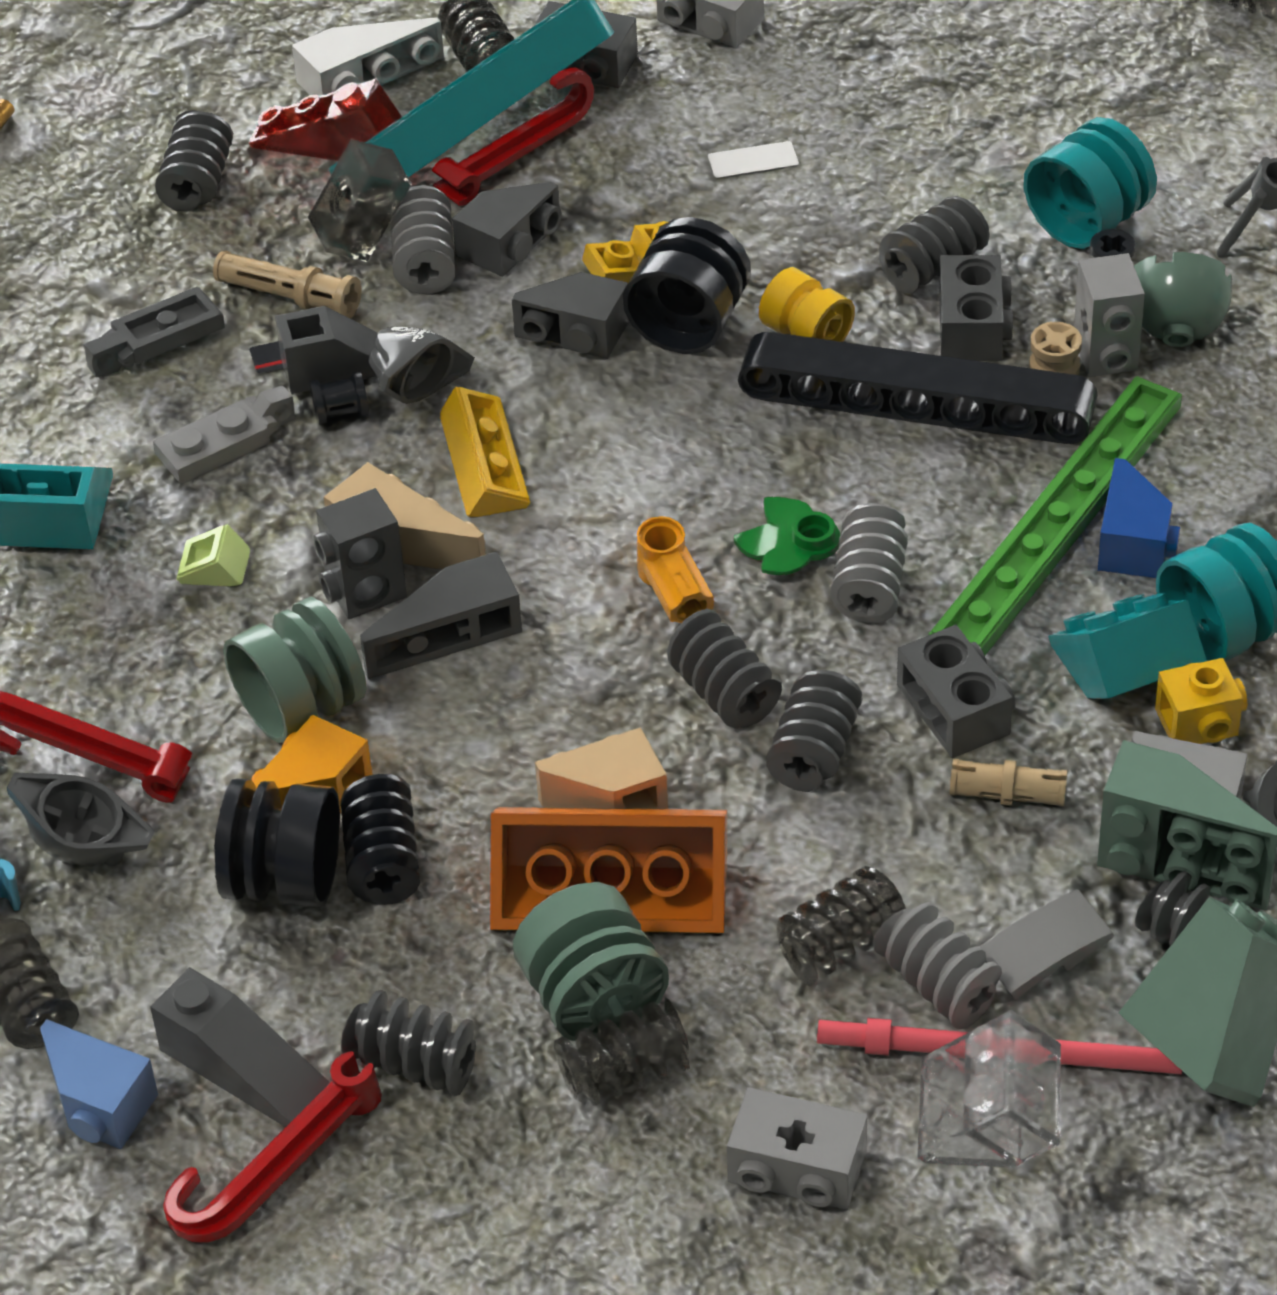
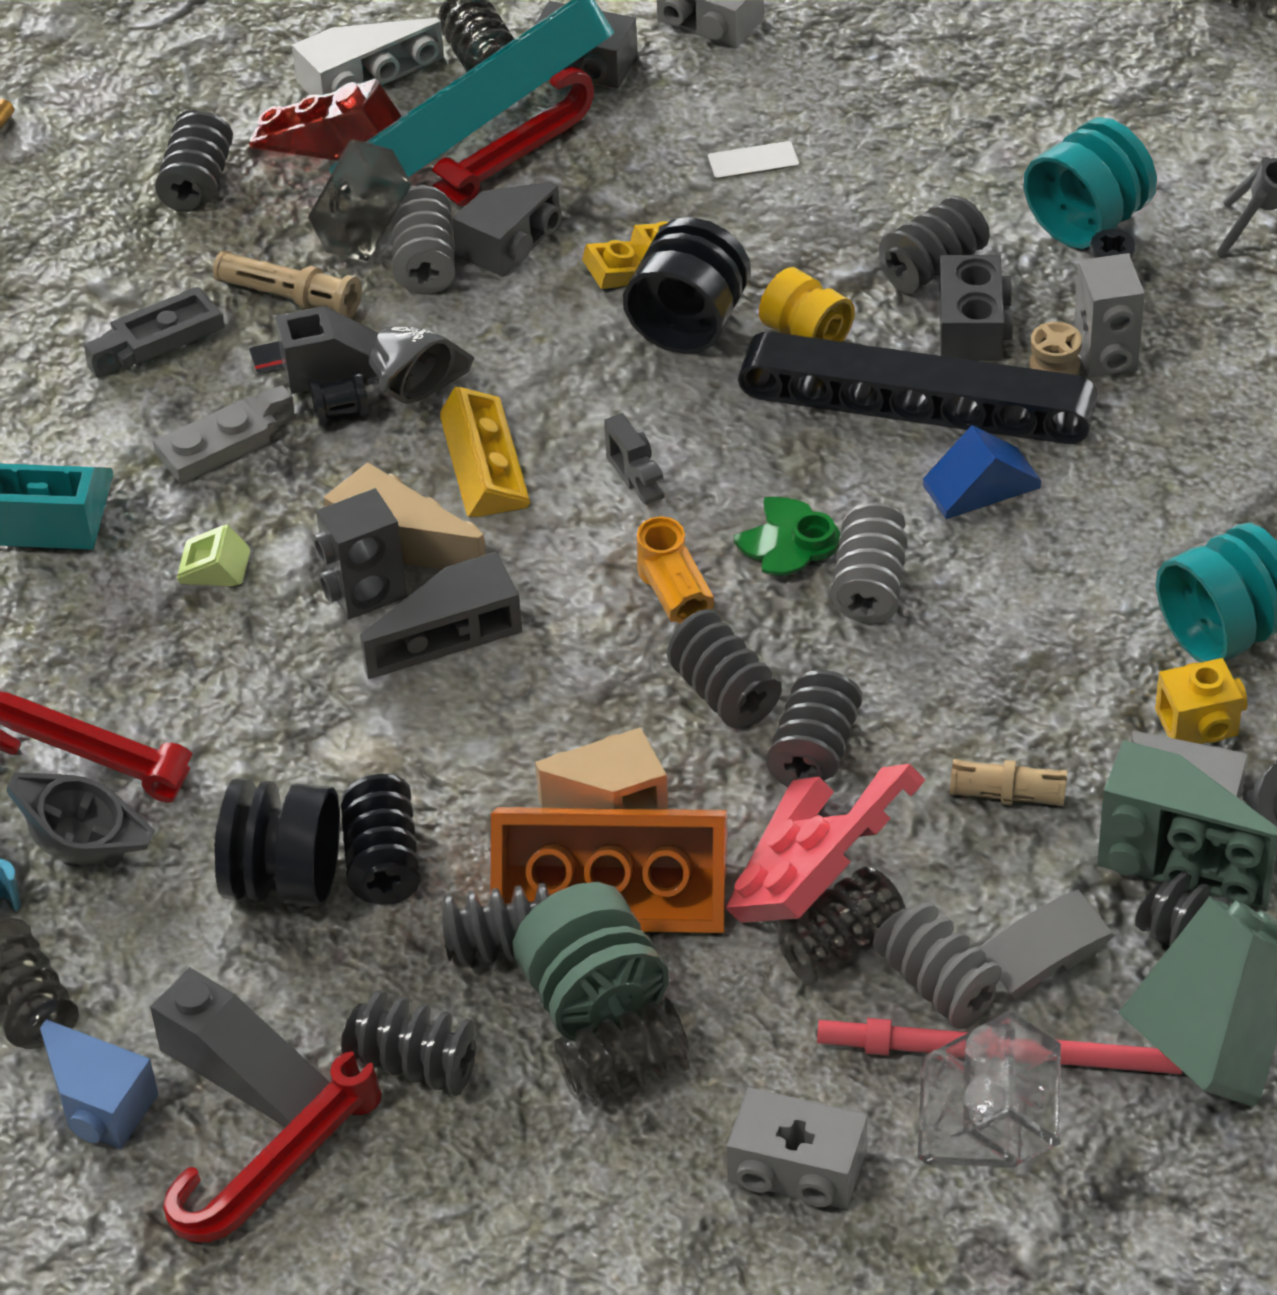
sand green wheel [223,597,367,743] -> none
light orange slope [251,715,373,814] -> none
dark grey slope [512,272,629,359] -> none
dark grey brick [897,625,1016,758] -> none
bright green tile [929,376,1182,656] -> none
teal slope [1048,593,1207,698] -> none
blue slope [1097,458,1180,578] -> none
sand green cylinder [1134,252,1232,347] -> none
none -> dark grey piece [442,883,561,967]
none -> dark grey plate [604,413,664,505]
none -> coral wing [725,764,925,923]
none -> blue slope [923,425,1041,519]

